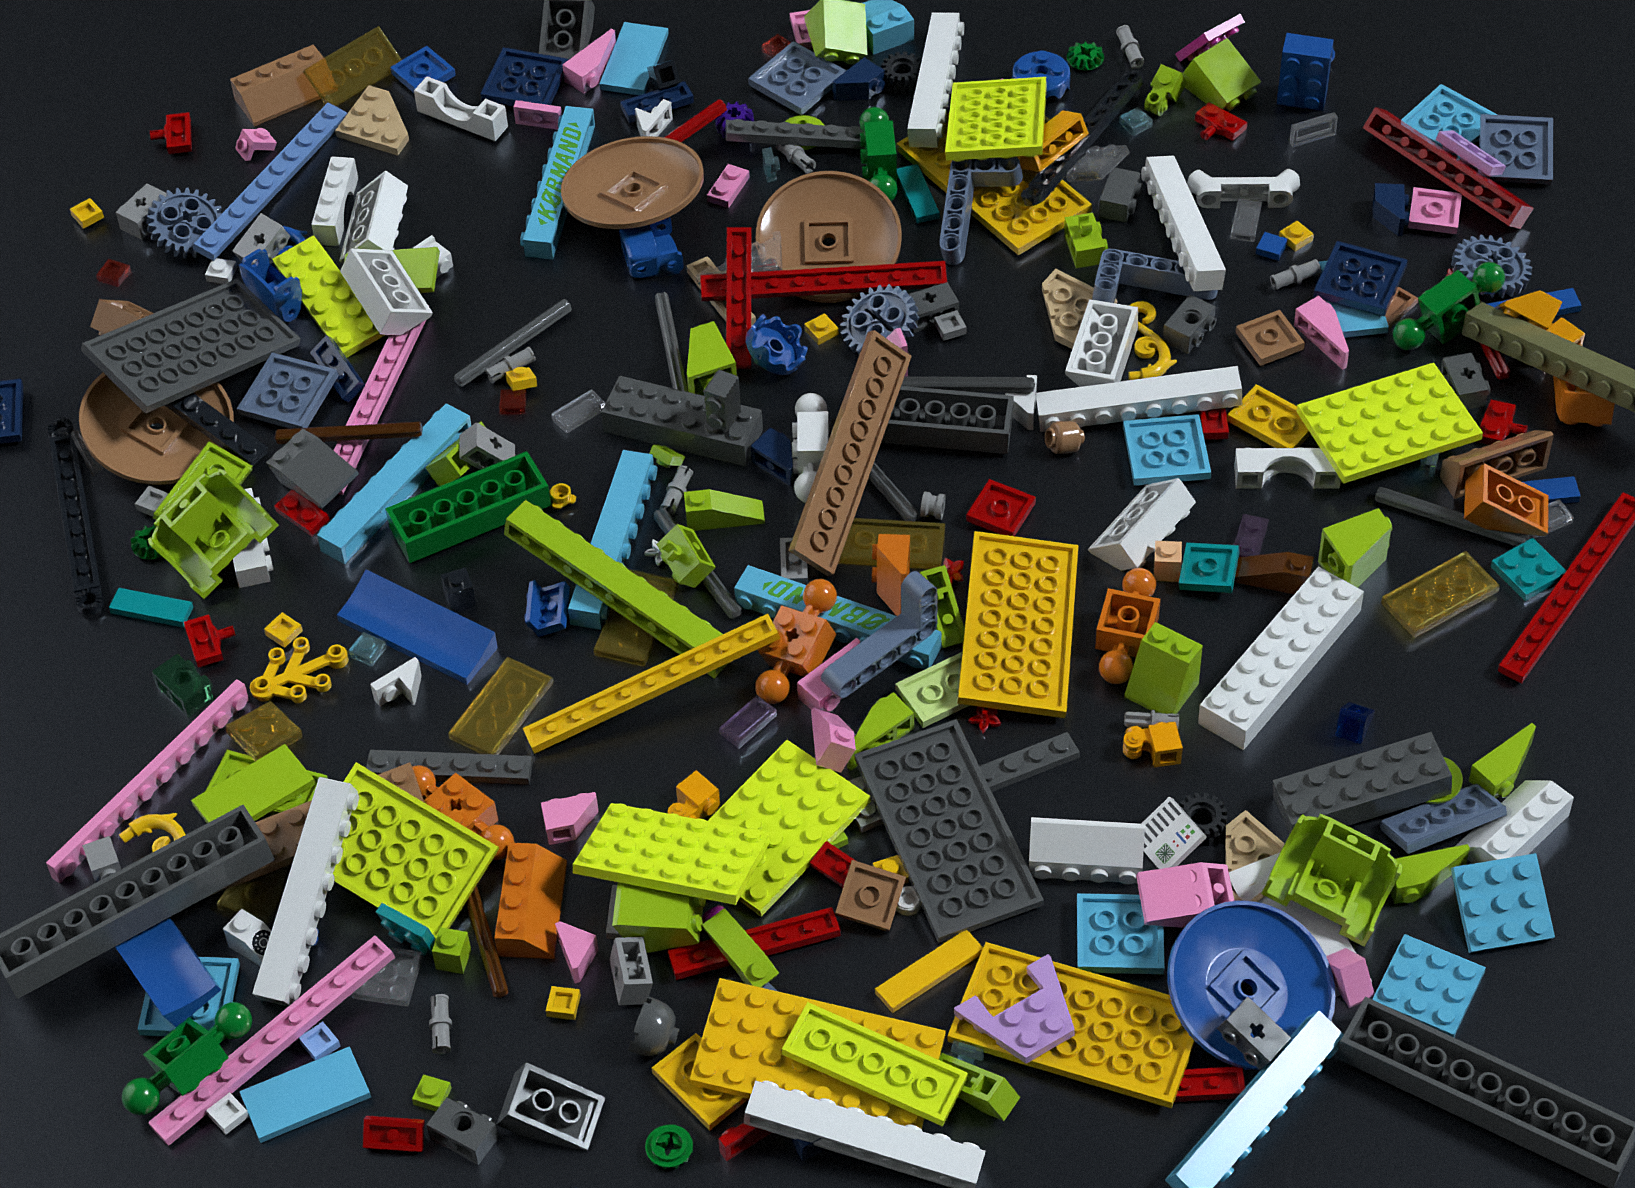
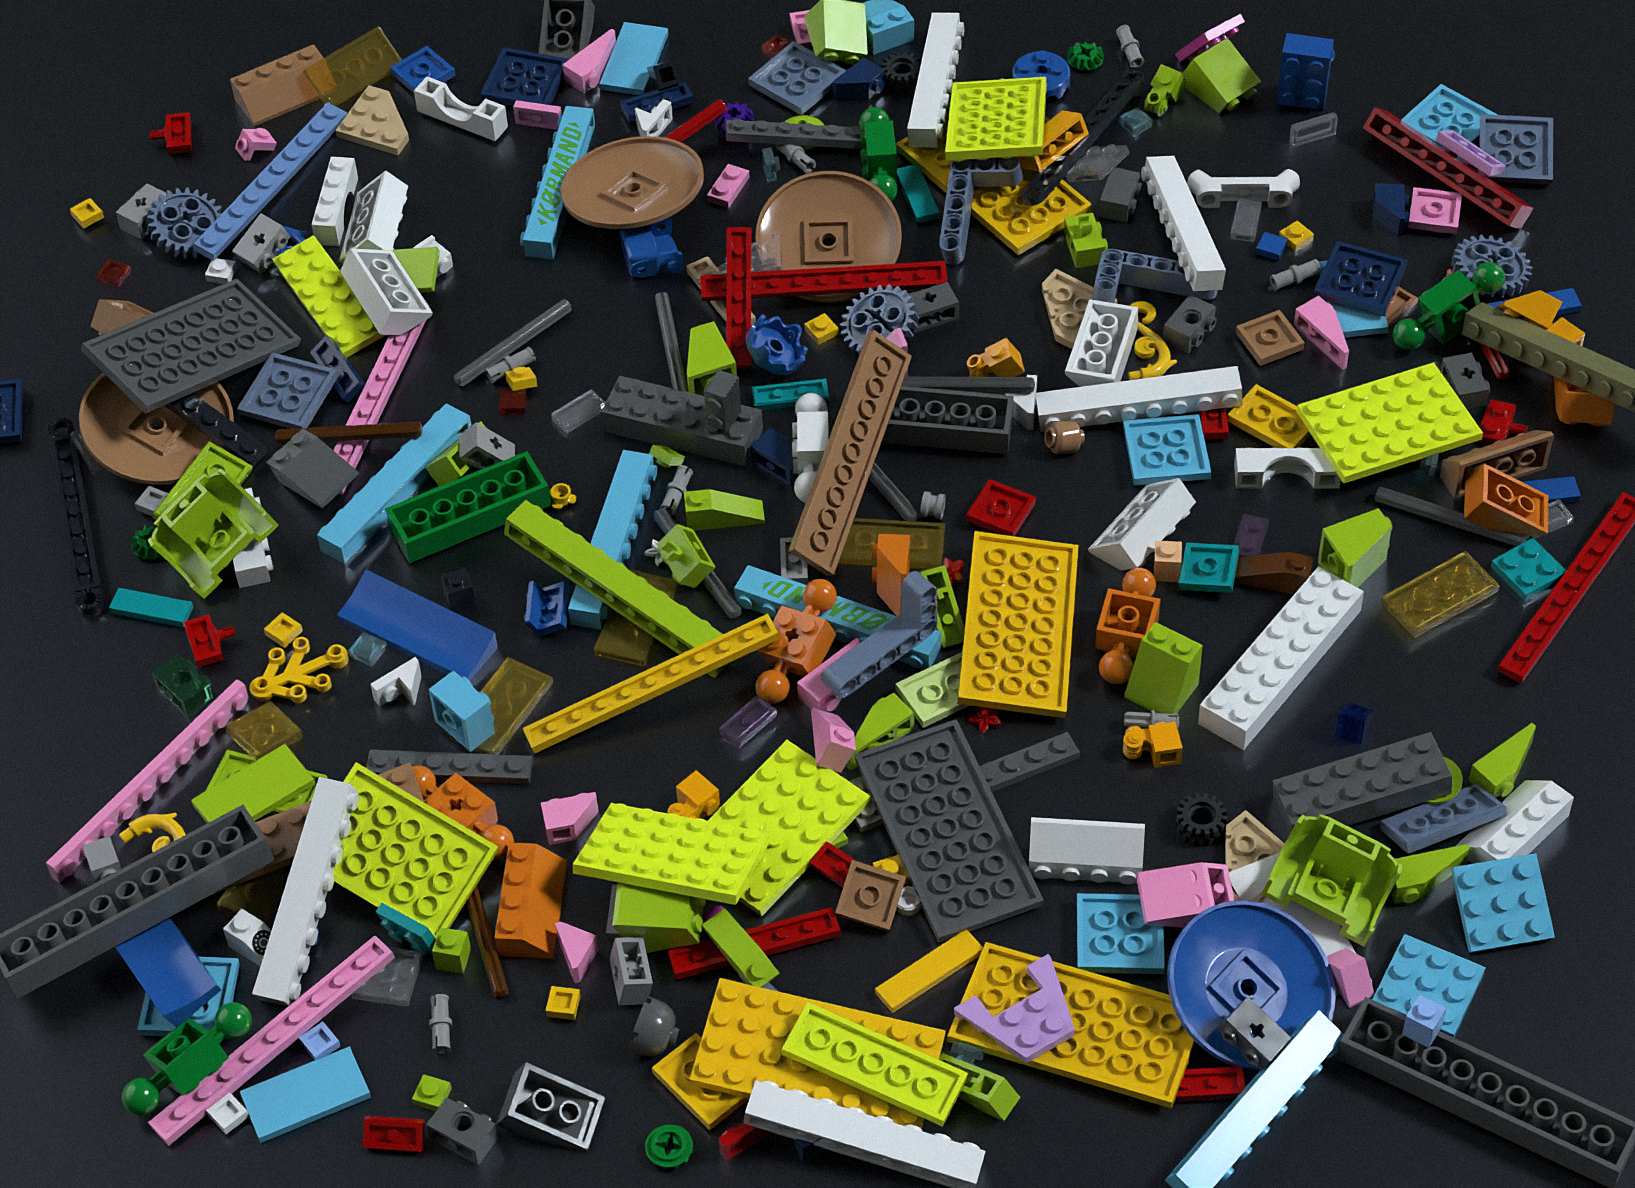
blue piece [239,249,302,322] -> none
red plate [274,489,330,537] -> none
light grey plate [934,310,967,341] -> none
white tile [1141,796,1207,869] -> none
red plate [1194,102,1248,141] -> none
none -> medium azure brick [428,671,495,752]
none -> teal tile [752,379,830,411]
none -> light orange brick [967,338,1025,377]
none -> light blue brick [1402,994,1446,1048]

